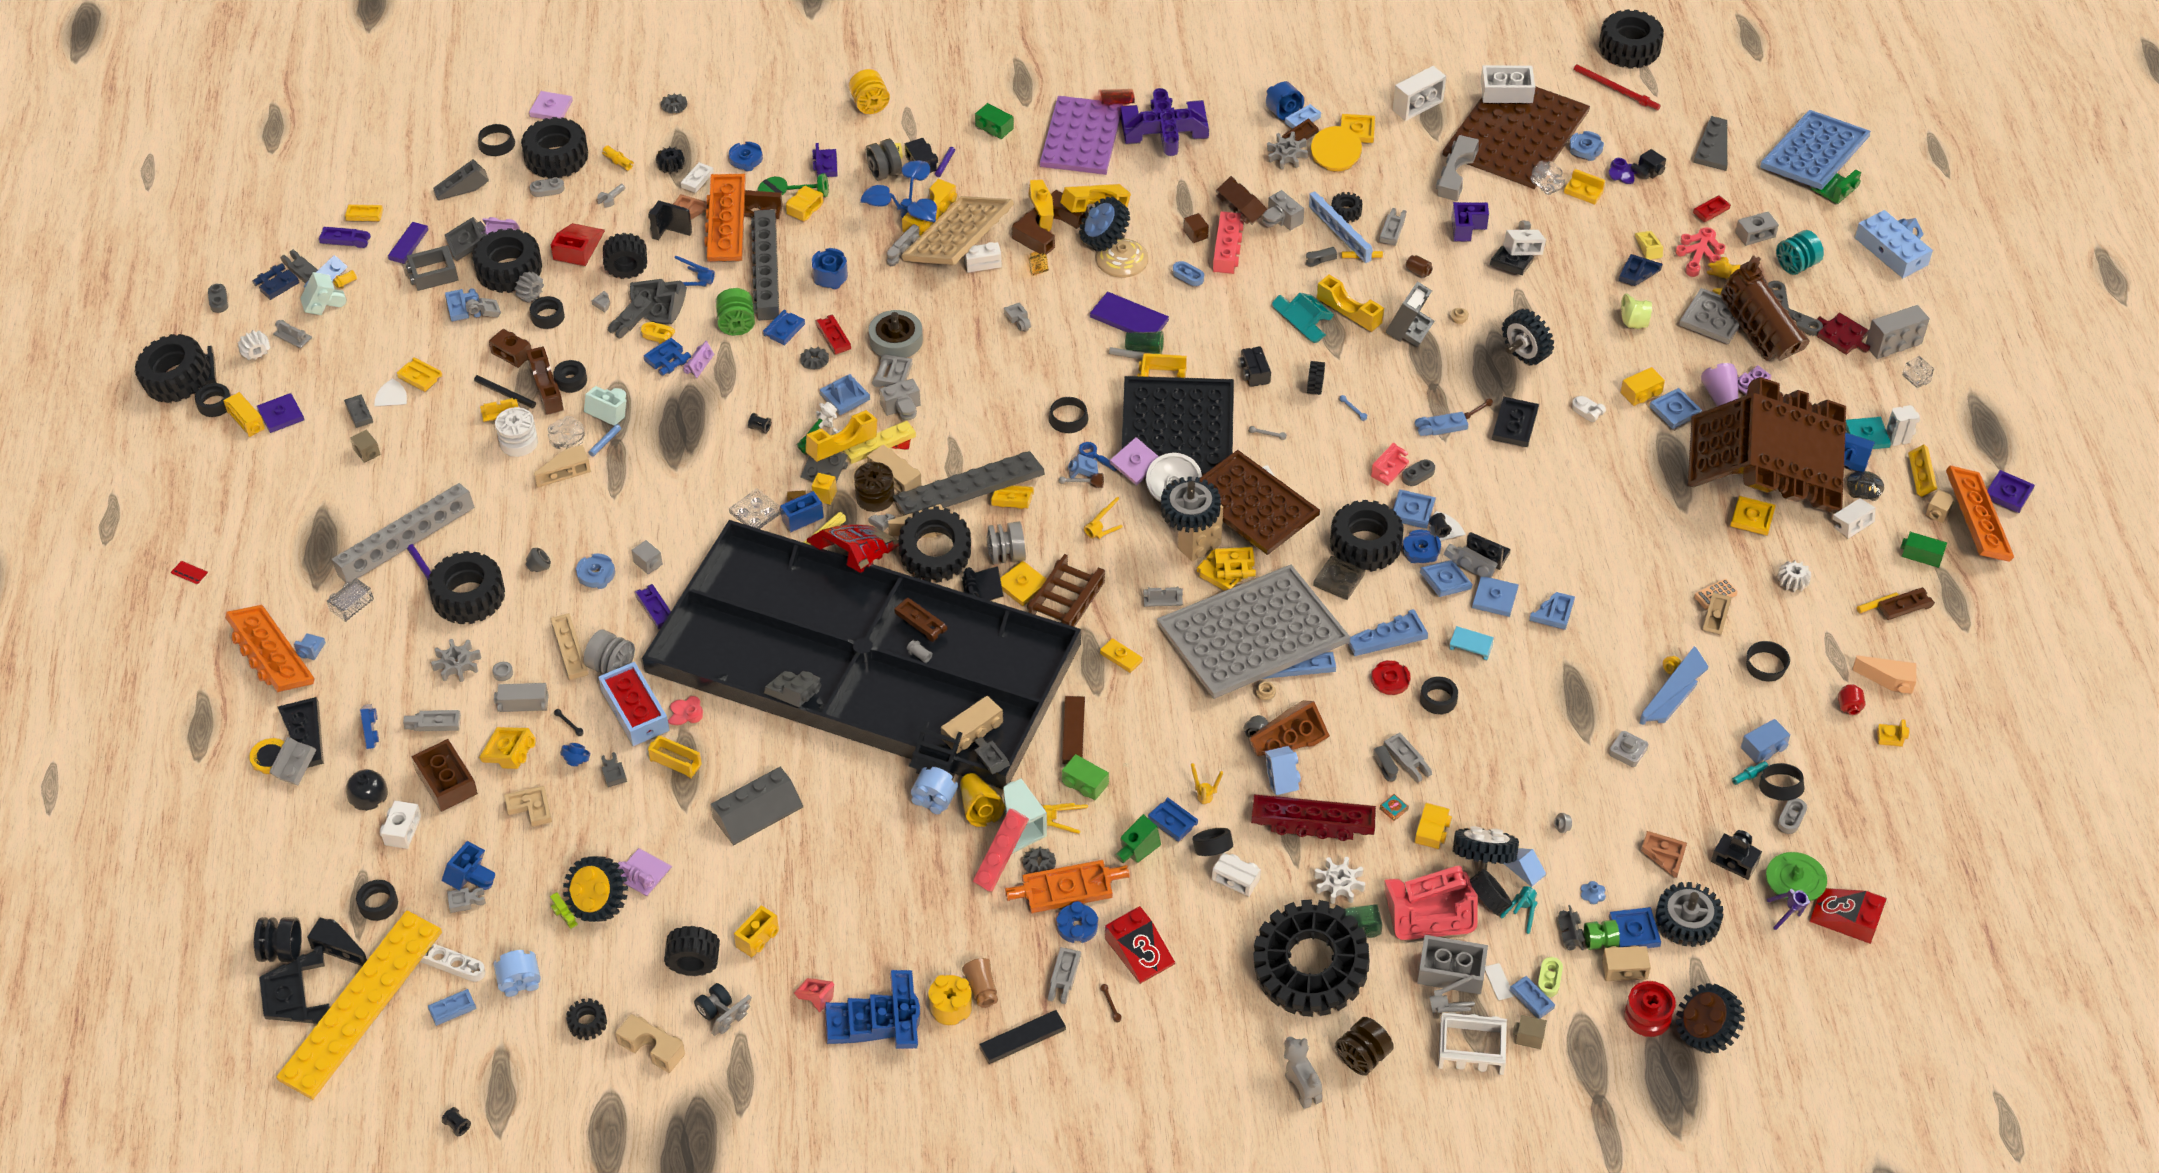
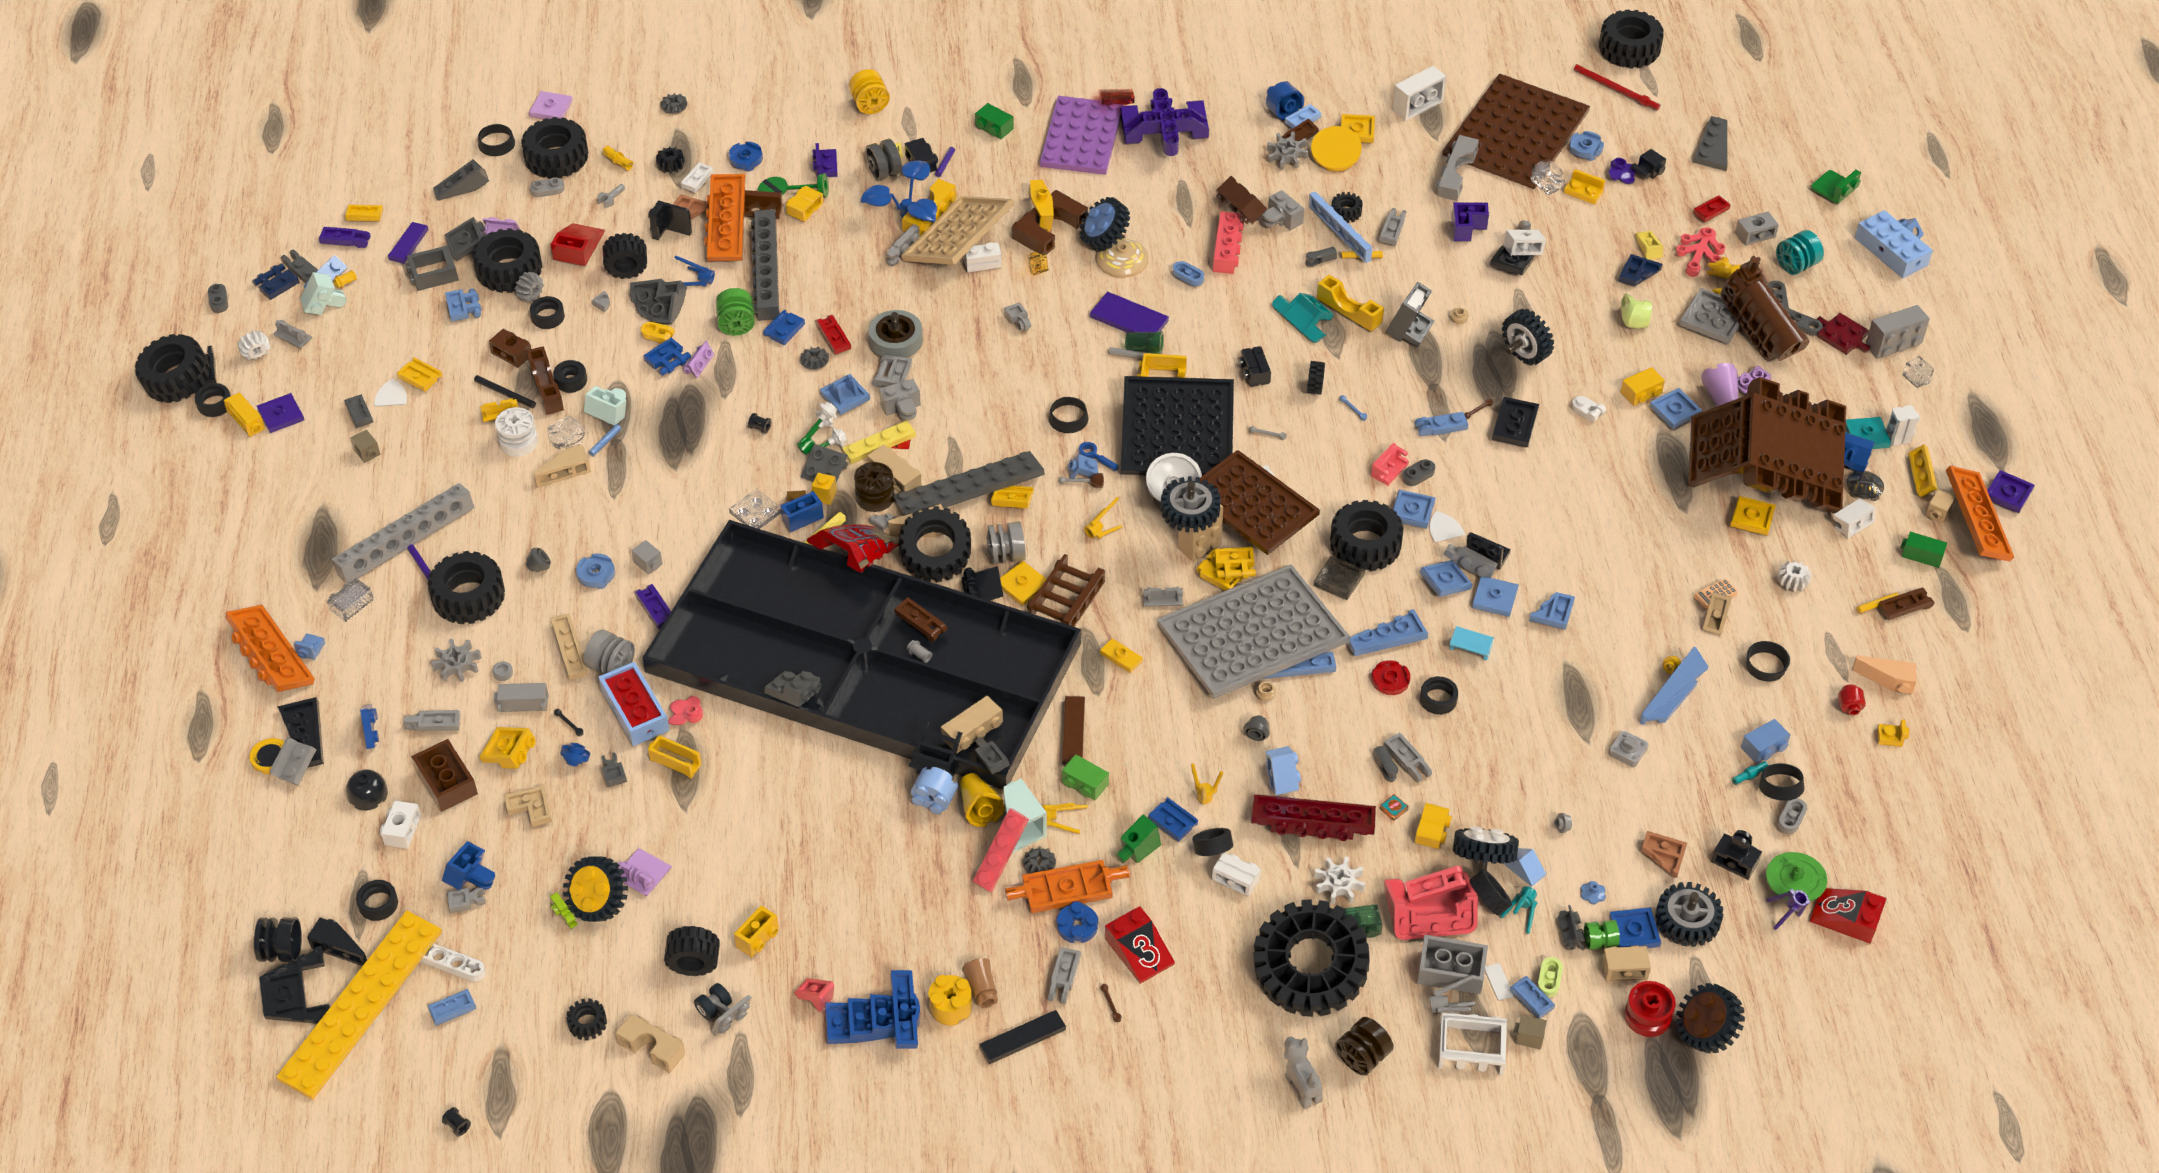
red sticker [171,561,208,584] -> none
light grey plate [465,298,501,317] -> none
light blue brick [493,950,541,997] -> none
dark grey hinge [608,294,653,338] -> none
dark grey slope [710,766,803,846] -> none
yellow arch [806,410,878,462] -> none
blue brick [812,248,848,289] -> none
yellow arch [1060,184,1131,212] -> none
lavender plate [1110,438,1159,486] -> none
reddish brown brick [1183,213,1209,244] -> none
dark orange wedge [1249,700,1330,756] -> none
blue plate [1403,530,1441,563] -> none
reddish brown brick [1406,255,1433,278] -> none
black bush [1429,513,1452,538] -> none
white brick [1480,65,1535,103] -> none
medium blue plate [1760,110,1871,190] -> none

